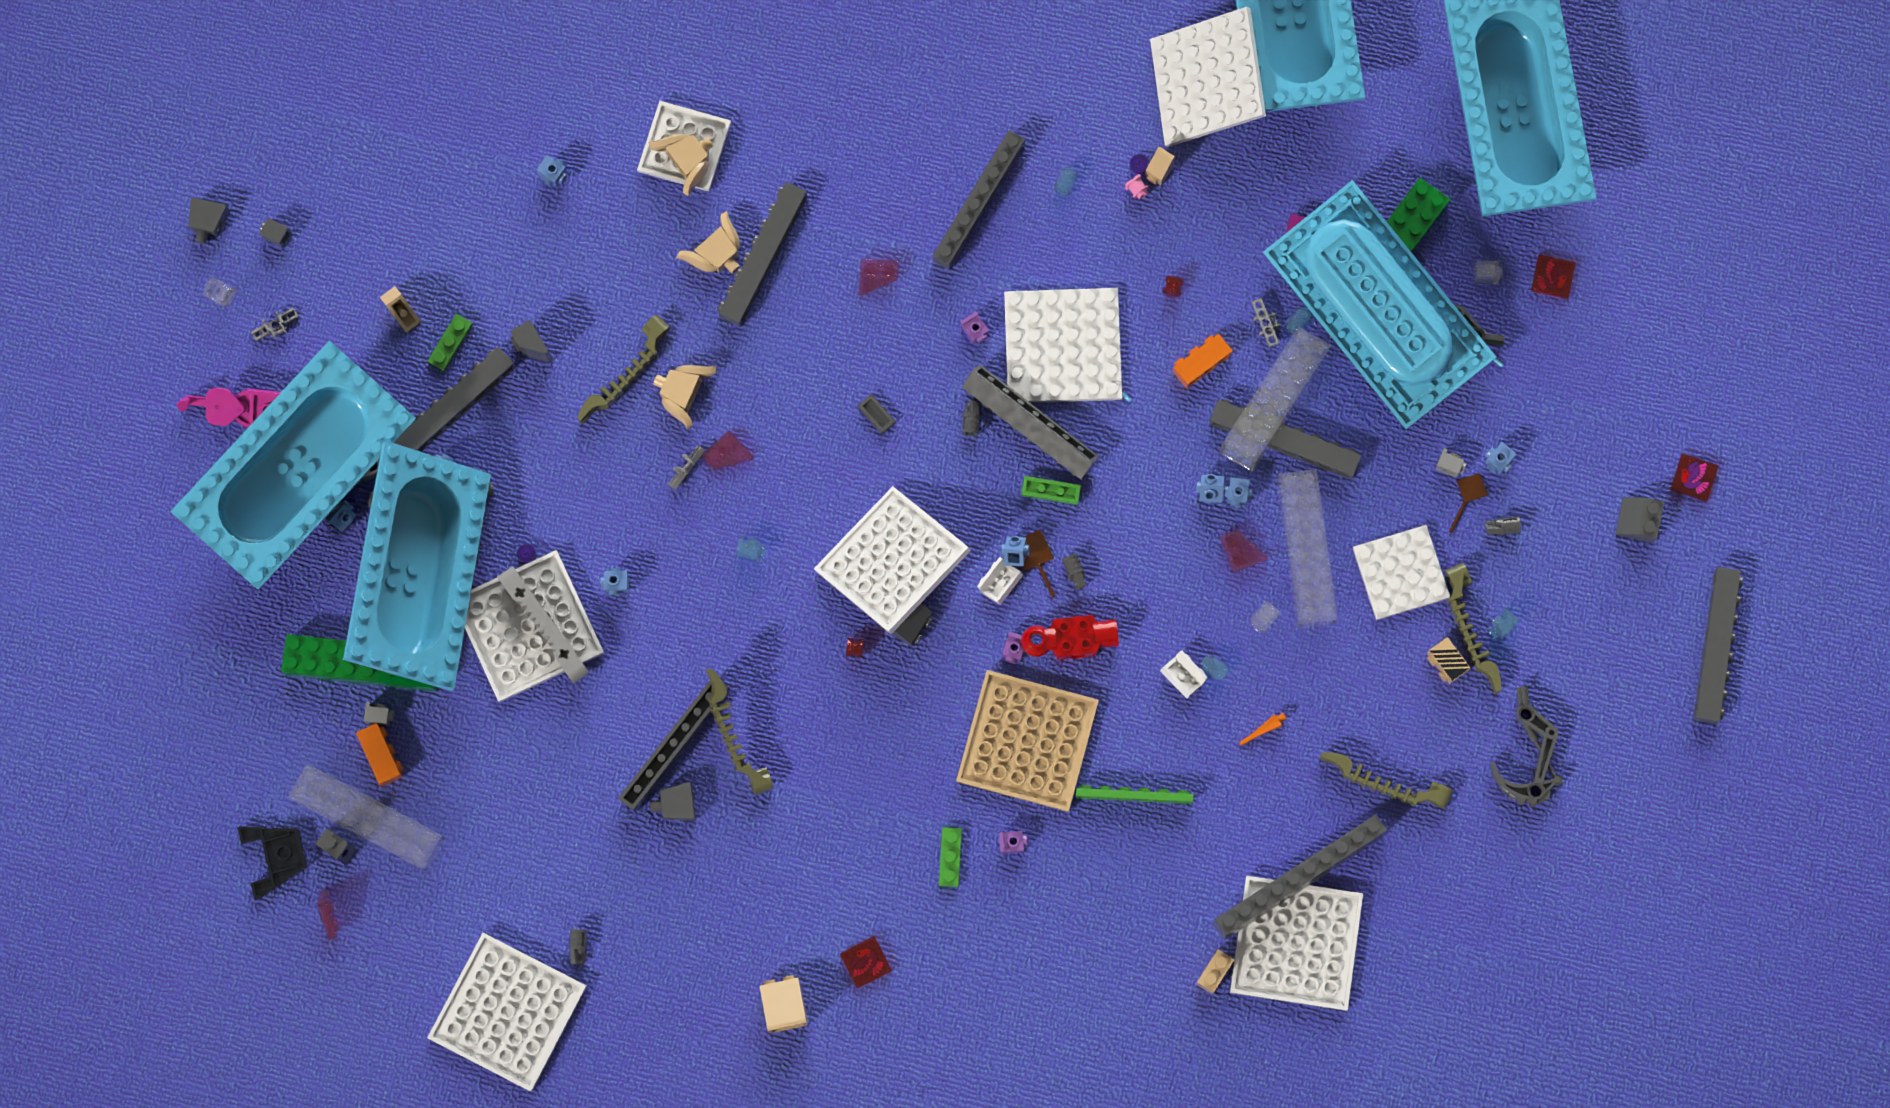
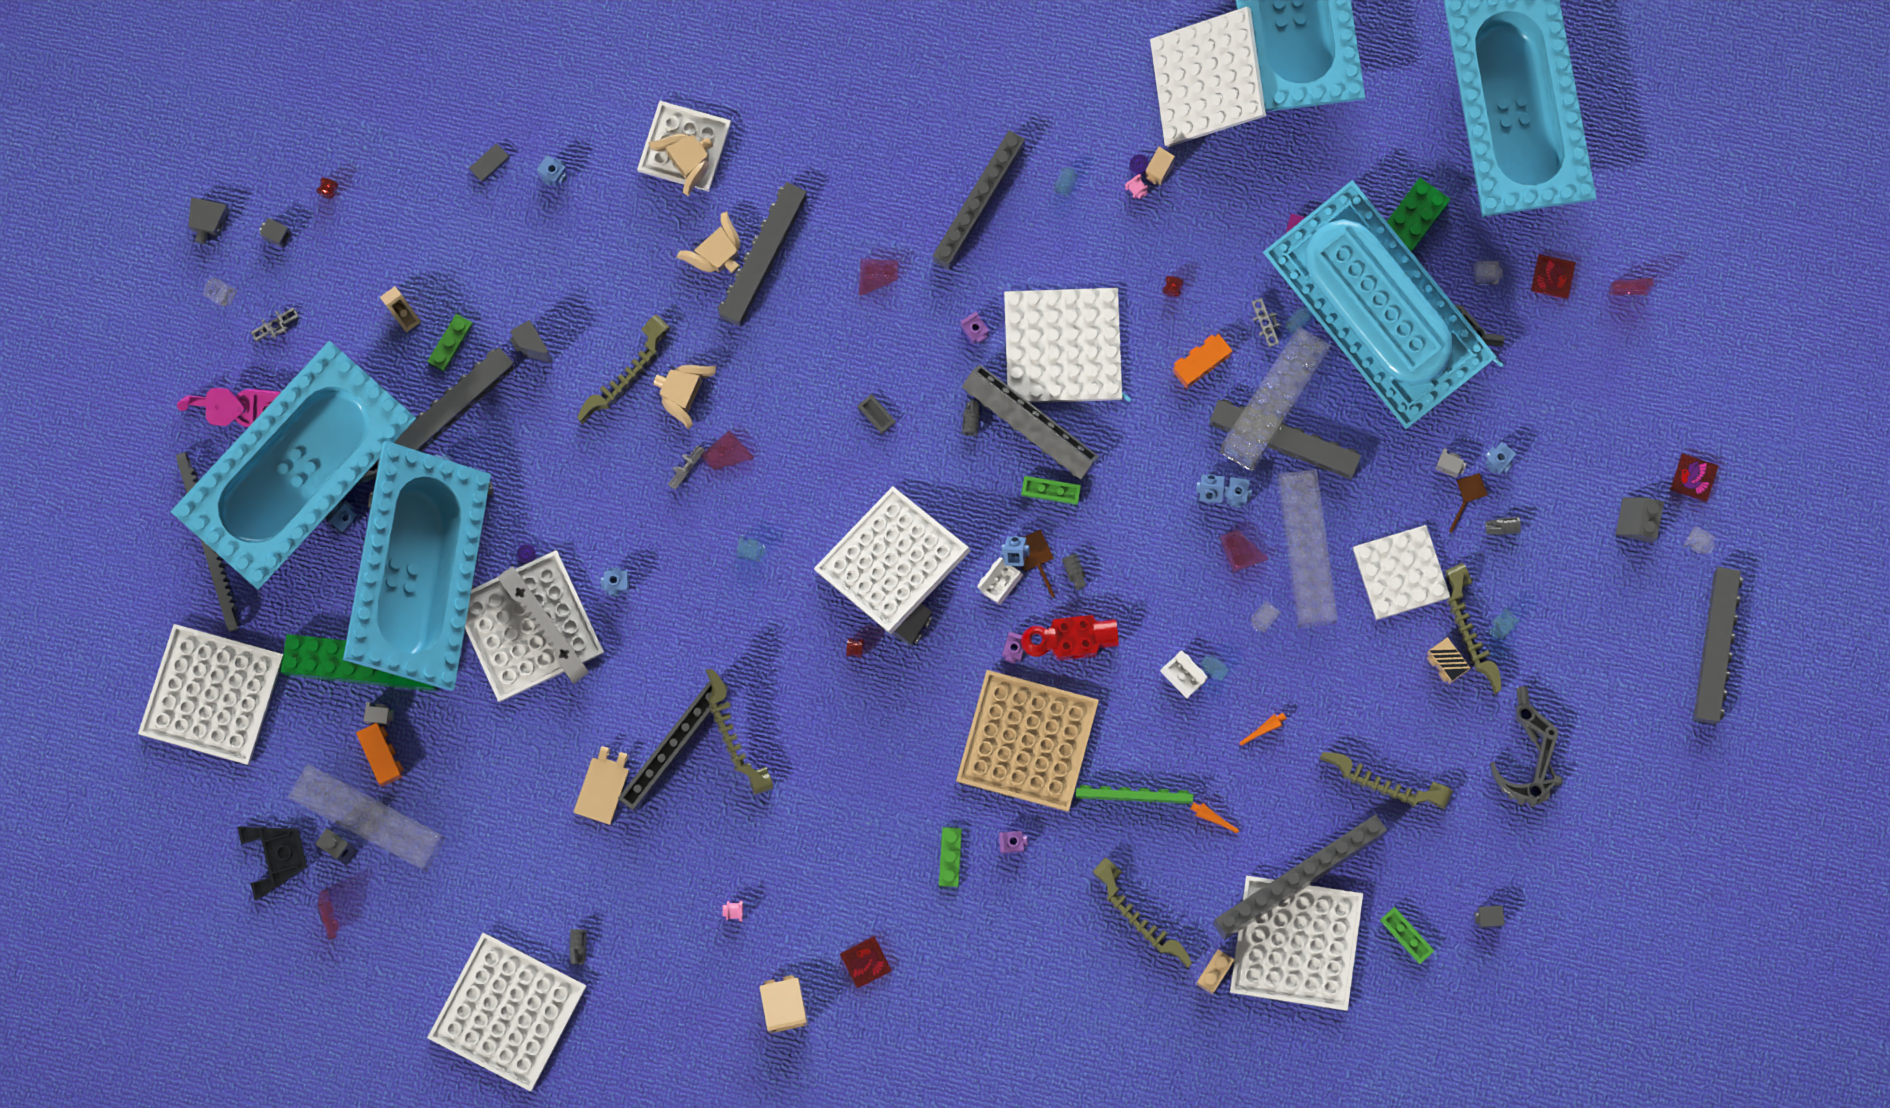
dark grey torso [650,782,696,821] -> none
none -> white plate [138,624,283,765]
none -> dark grey gear [176,452,240,632]
none -> clear red wheel [316,177,339,199]
none -> dark grey tile [469,143,510,183]
none -> tan tile [573,746,630,825]
none -> bright pink brick [723,901,743,922]
none -> olive piece [1092,857,1192,968]
none -> orange piece [1190,802,1239,833]
none -> bright green plate [1379,907,1434,964]
none -> dark grey brick [1474,905,1505,928]
none -> clear pink wing [1609,278,1654,295]
none -> clear brick [1683,526,1716,554]

